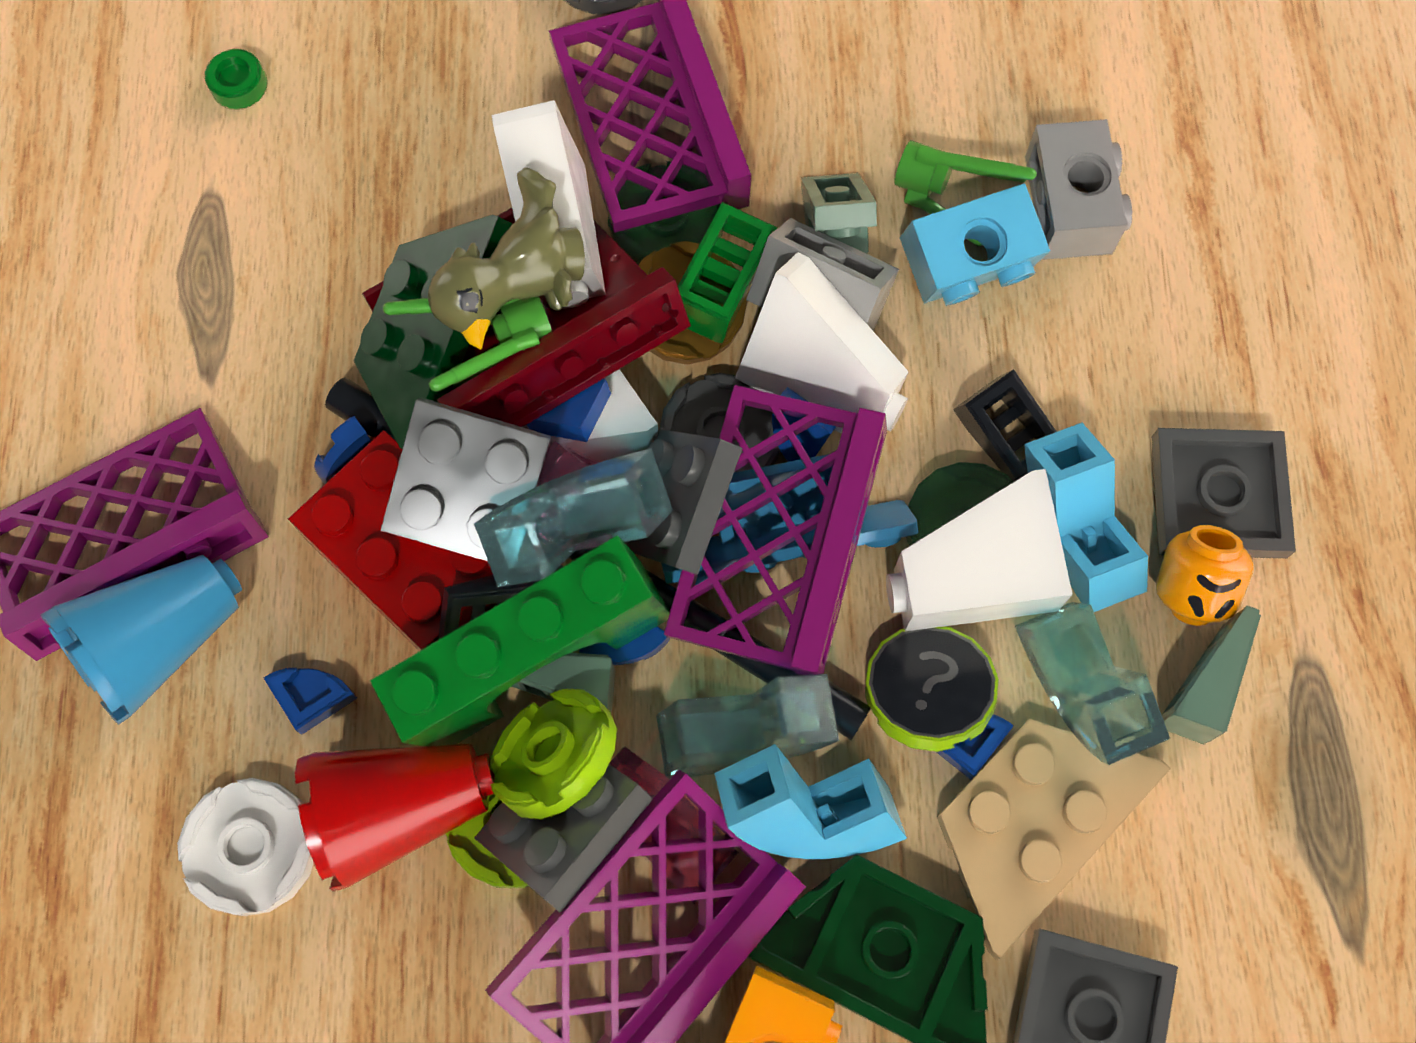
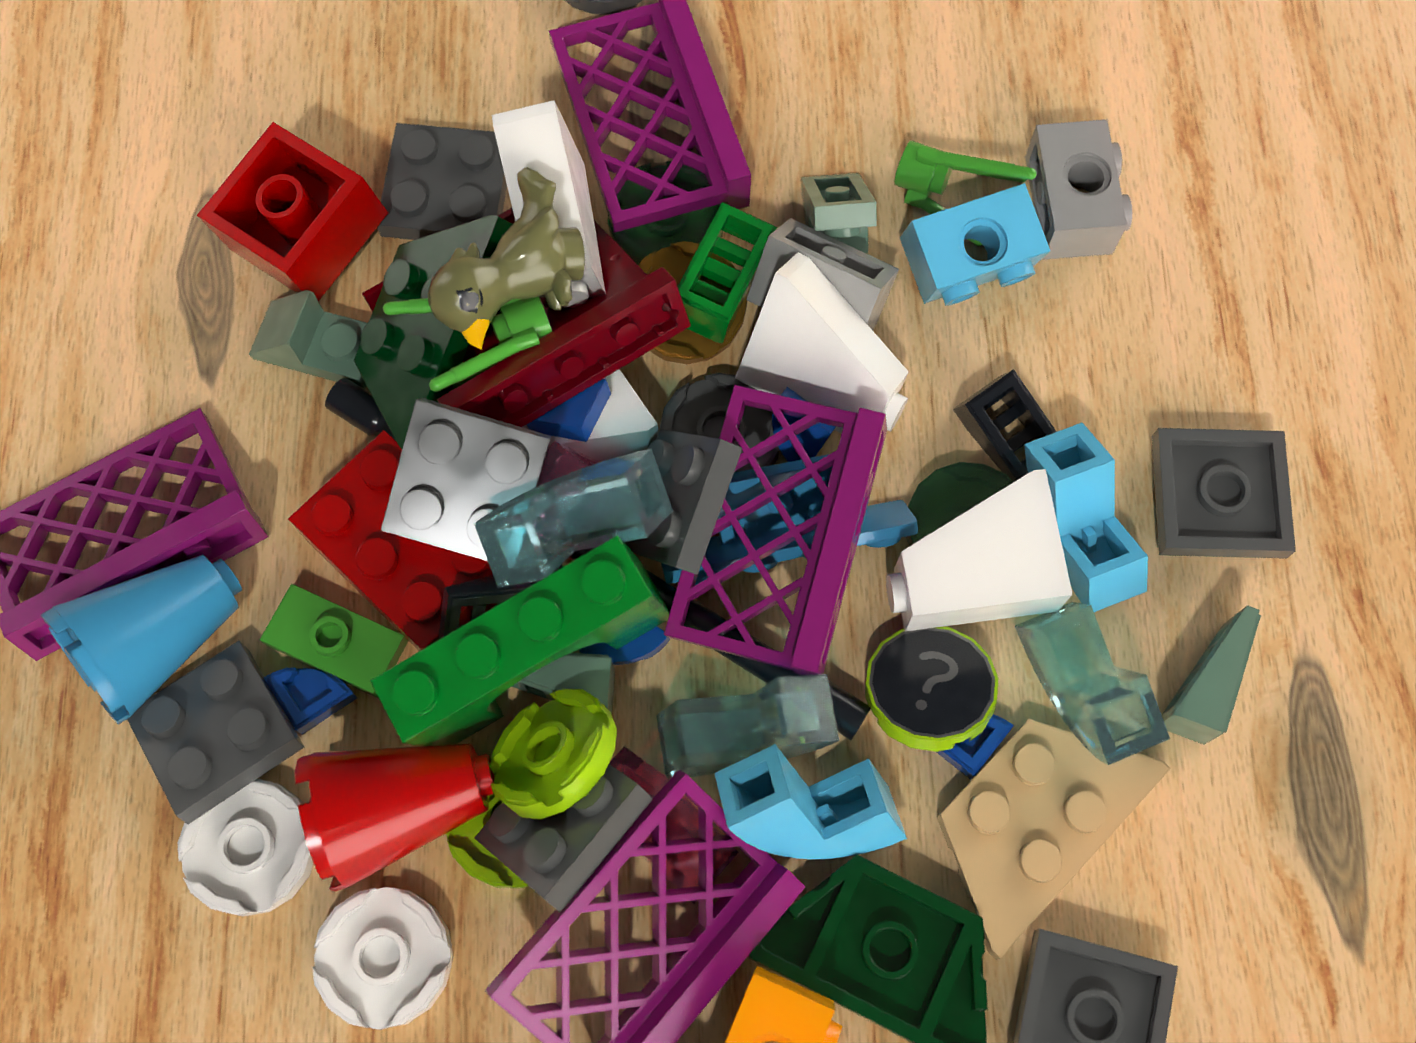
green tile [205,49,267,109] -> none
blue tile [314,416,371,485] -> none
light orange head [1156,525,1254,626] -> none
none -> dark grey plate [127,641,304,824]
none -> red brick [197,122,388,302]
none -> sand green slope [249,290,367,389]
none -> bright green plate [260,583,408,698]
none -> white tile [312,887,453,1030]
none -> dark grey plate [377,123,507,240]

